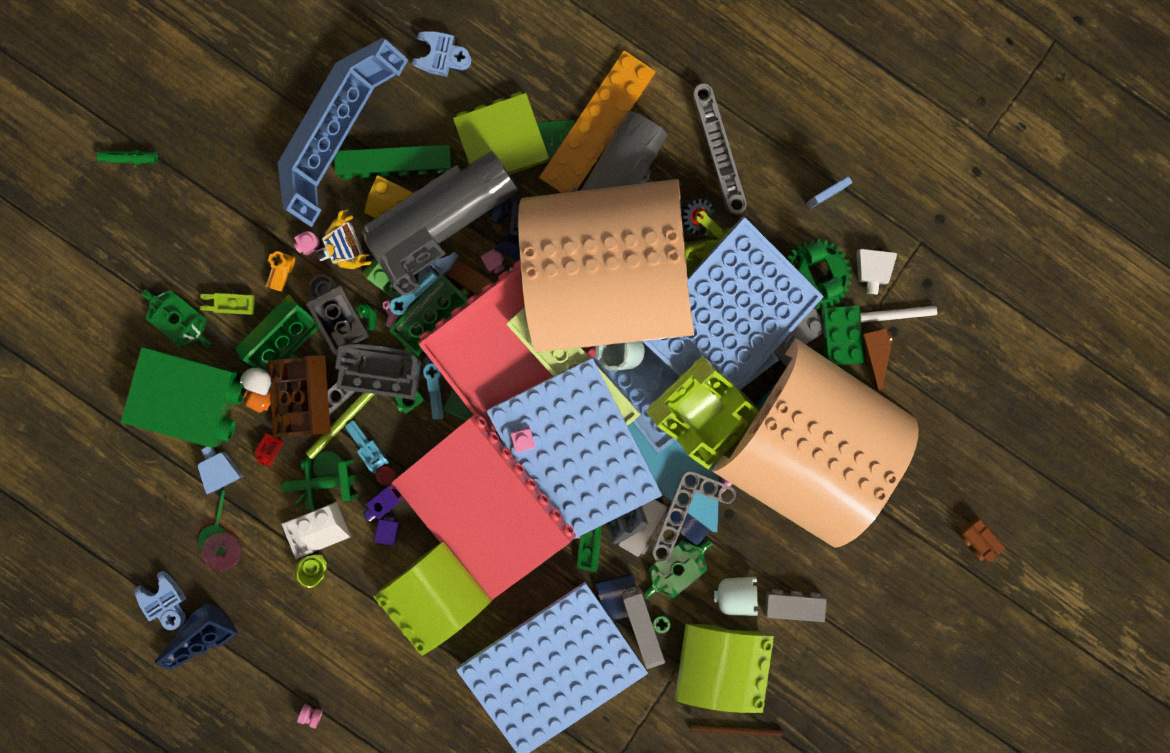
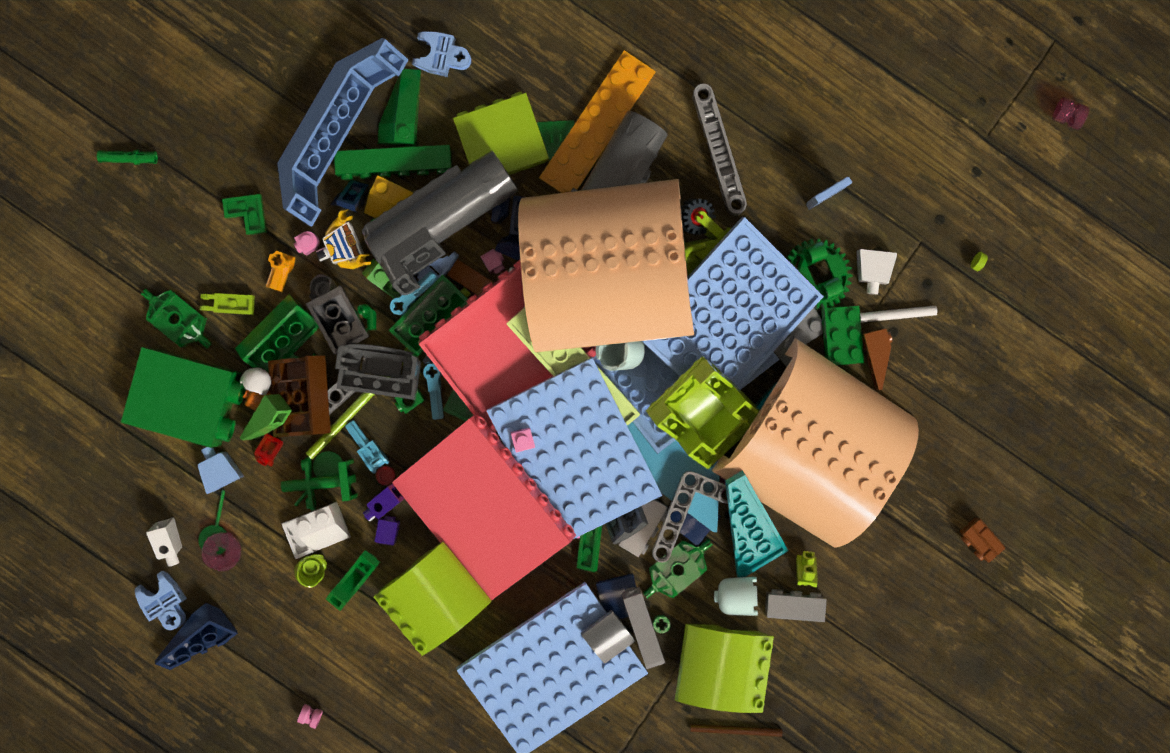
bright pink arm [383,300,400,328] -> none
none -> white torso [146,518,182,566]
none -> green plate [222,194,267,235]
none -> bright green slope [240,394,292,440]
none -> green arch [326,550,380,611]
none -> dark blue slope [330,180,369,212]
none -> green wedge [378,69,421,147]
none -> dark grey slope [581,610,636,664]
none -> teal wing [725,471,789,577]
none -> lime hips [796,551,818,587]
none -> lime tile [970,251,988,271]
none -> clear pink wheel [1052,97,1090,130]

